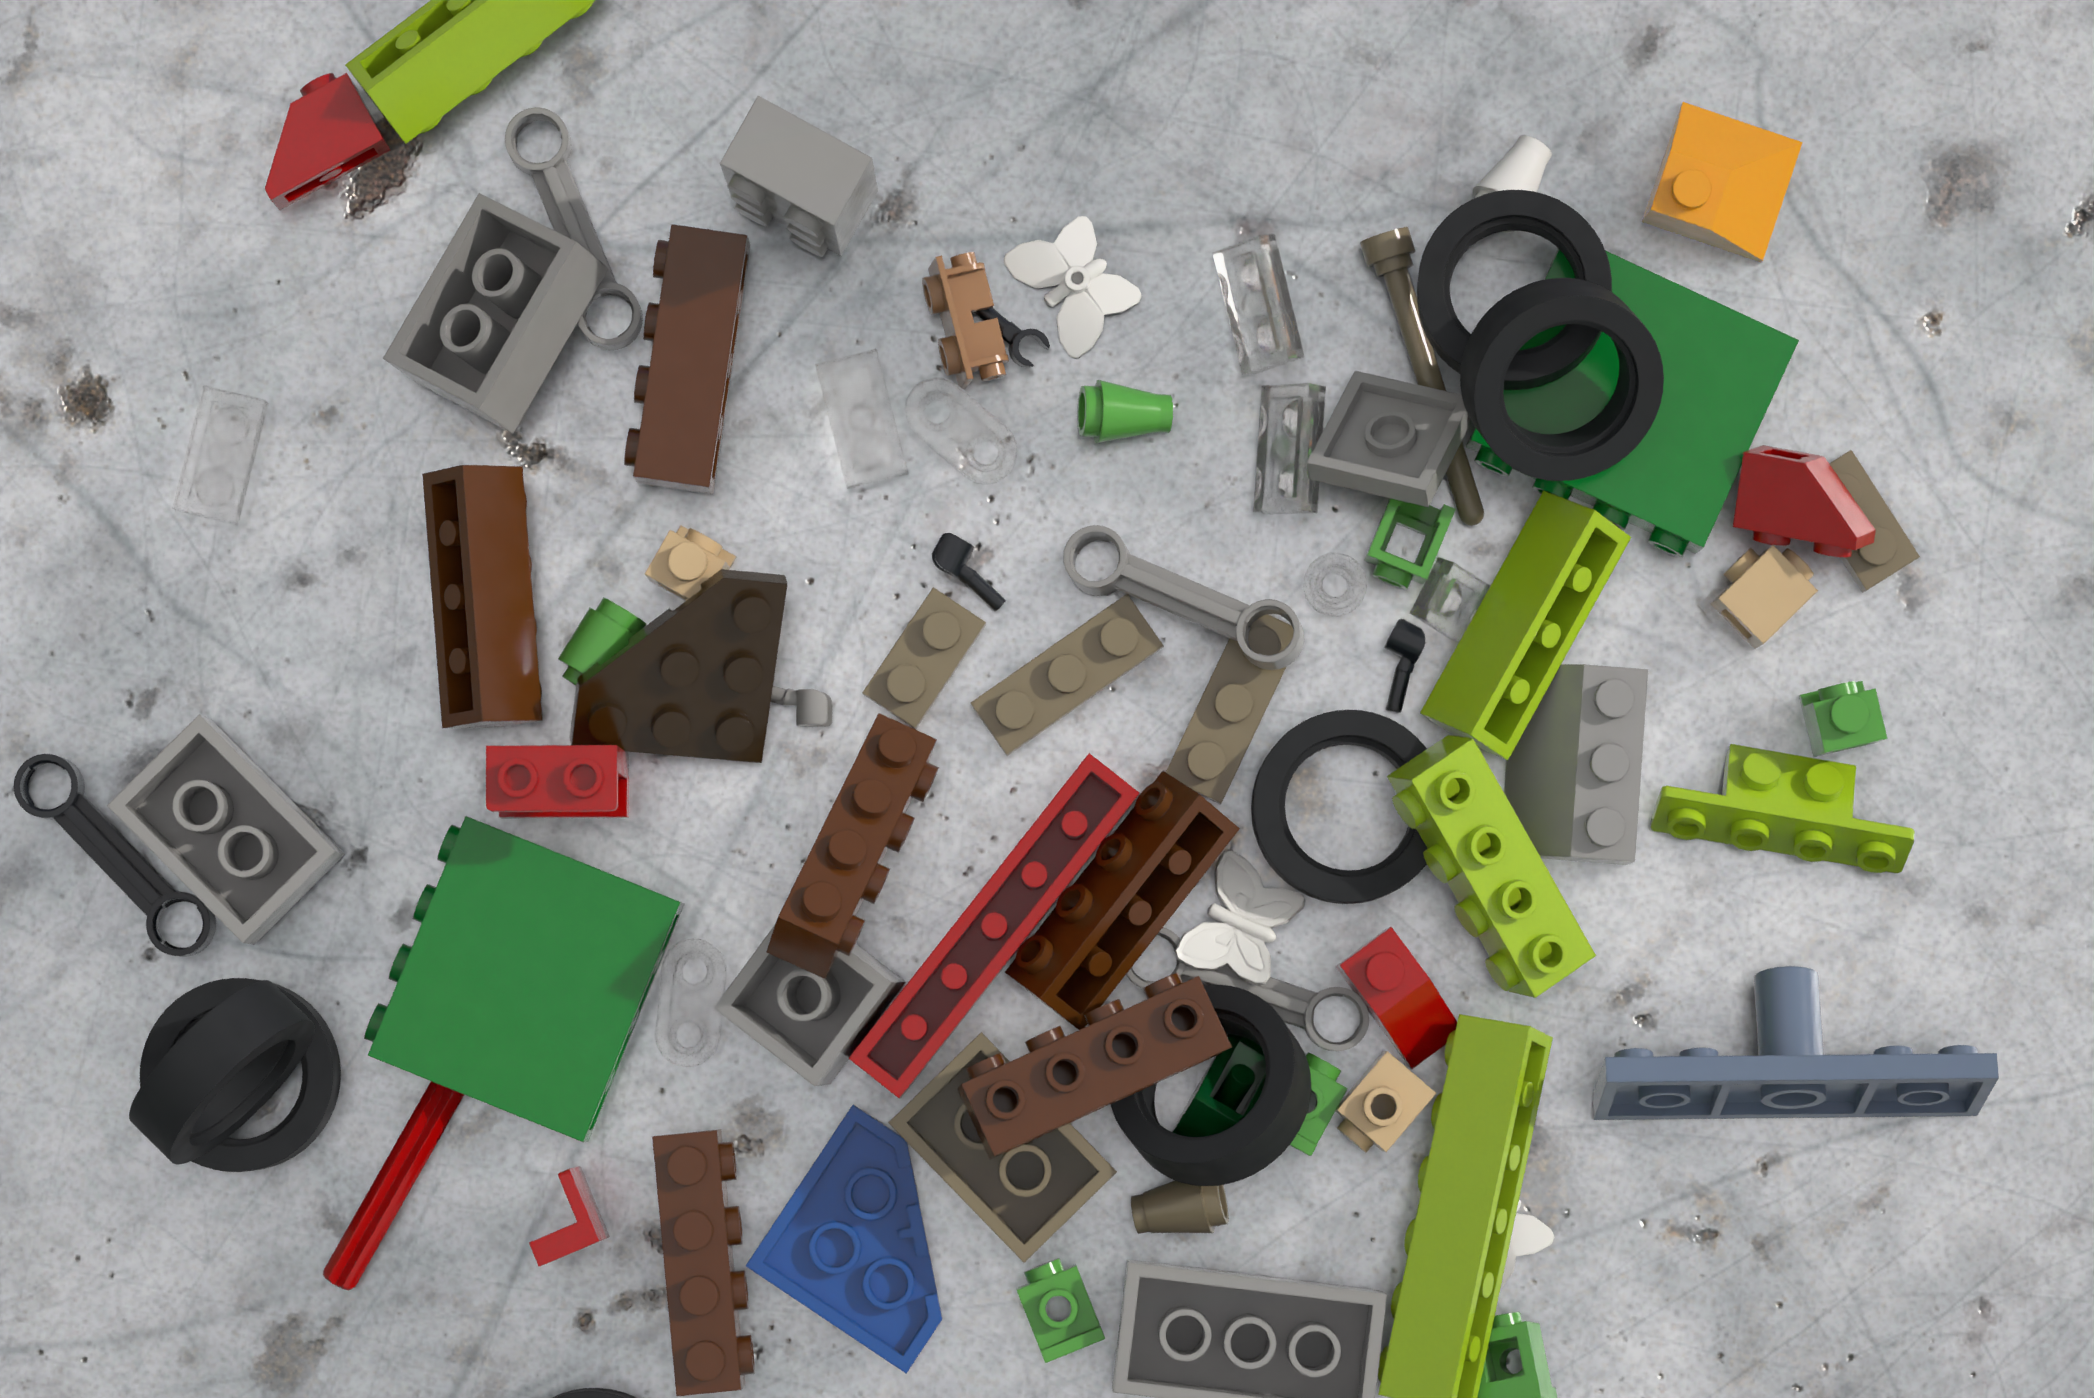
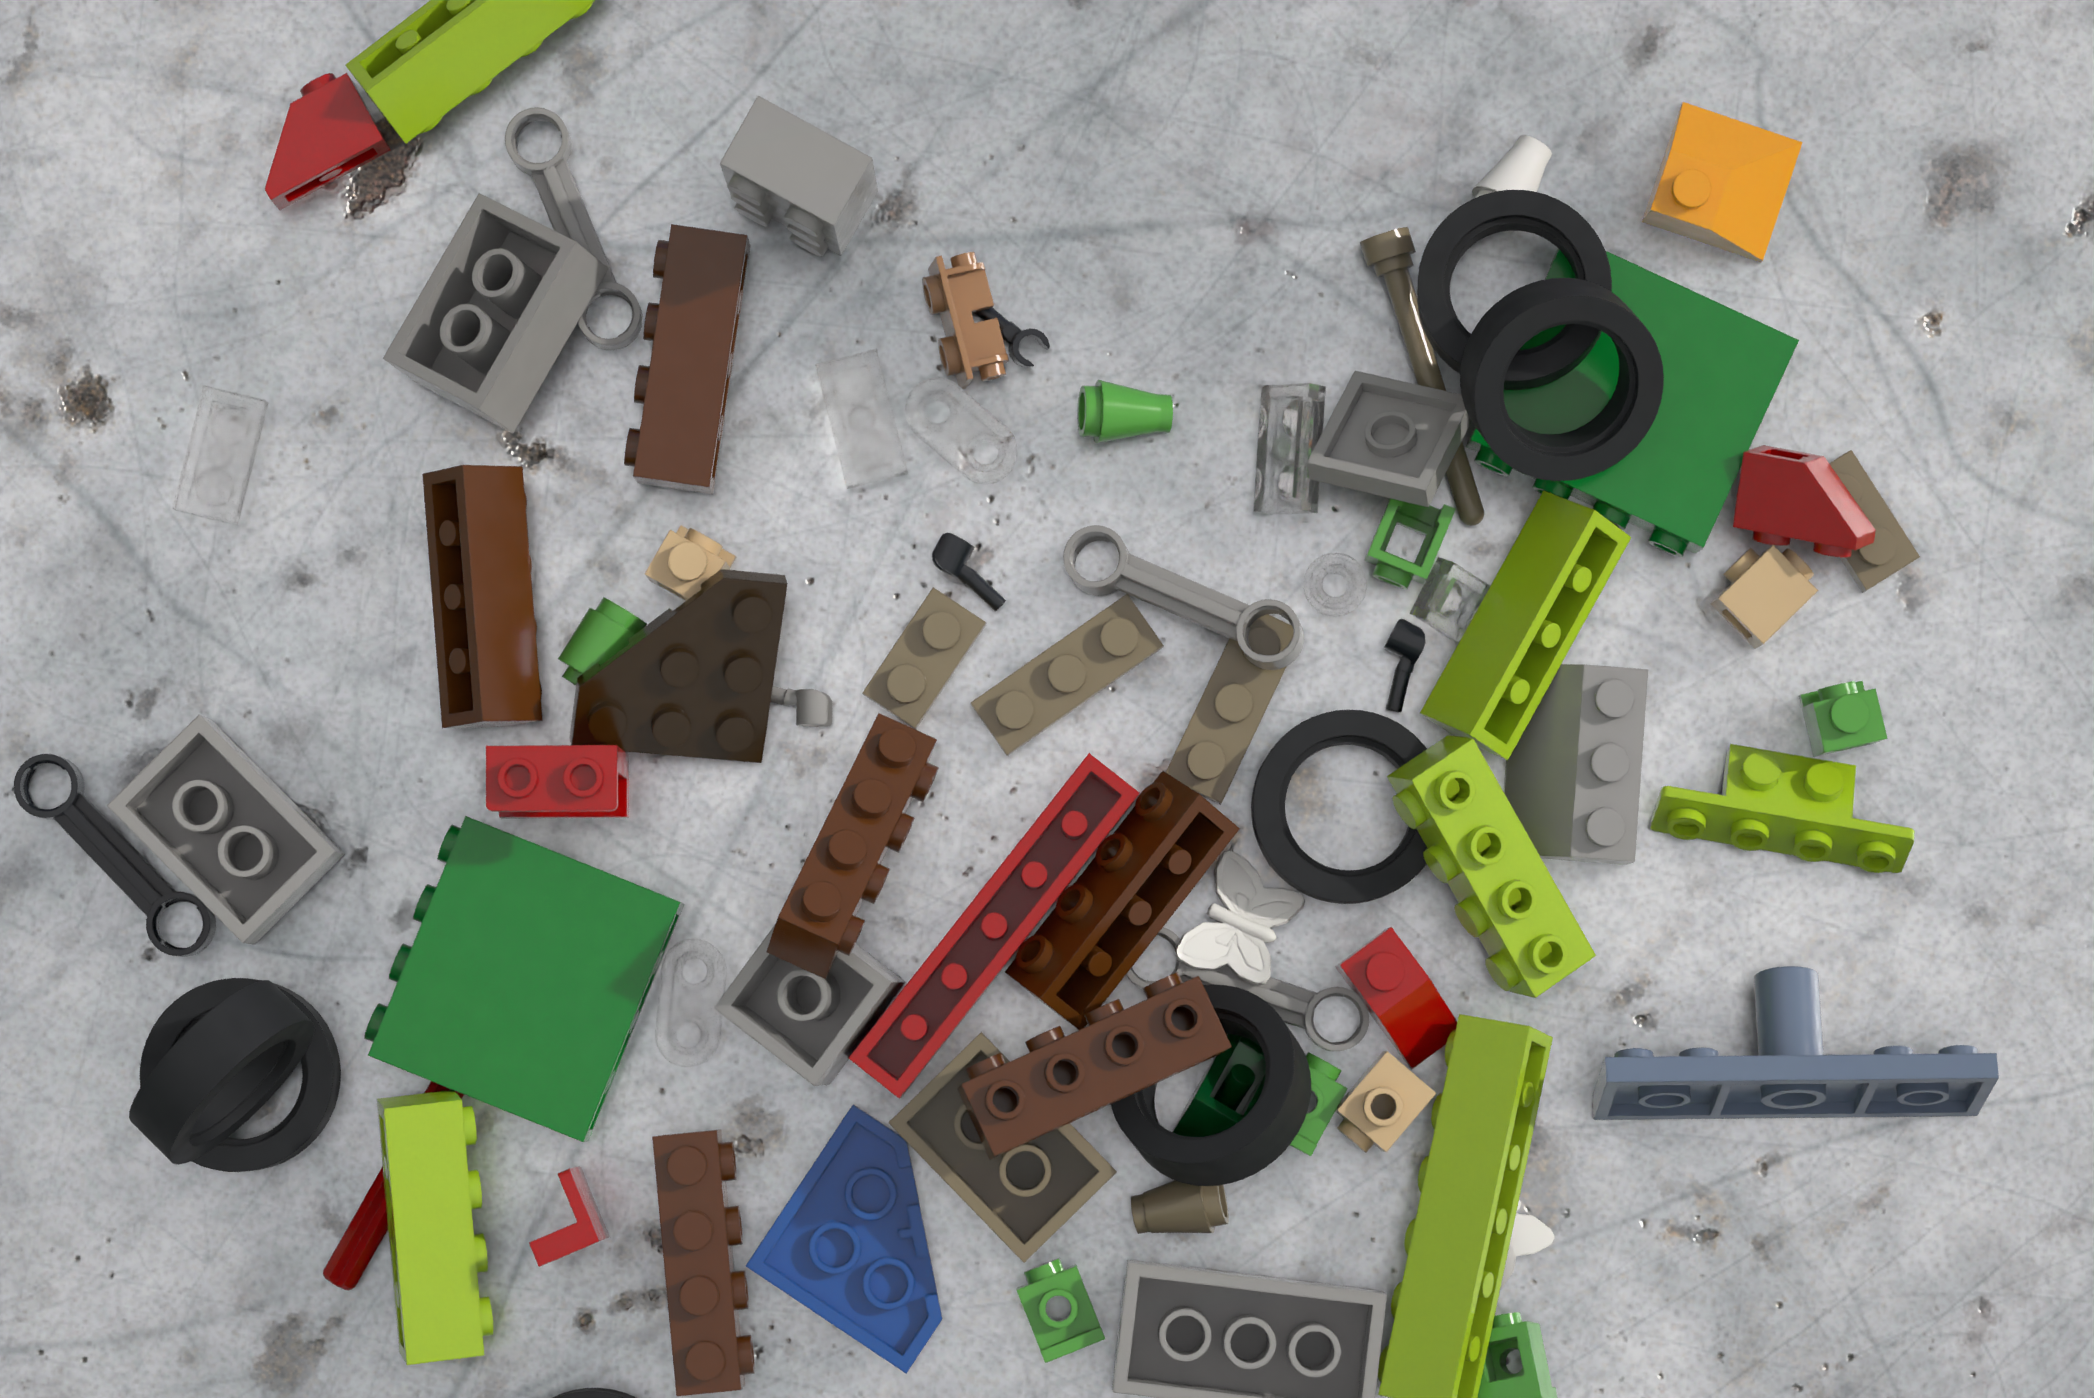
white piece [1004,216,1142,358] -> none
clear plate [1213,234,1305,375] -> none
none -> lime brick [377,1090,493,1365]

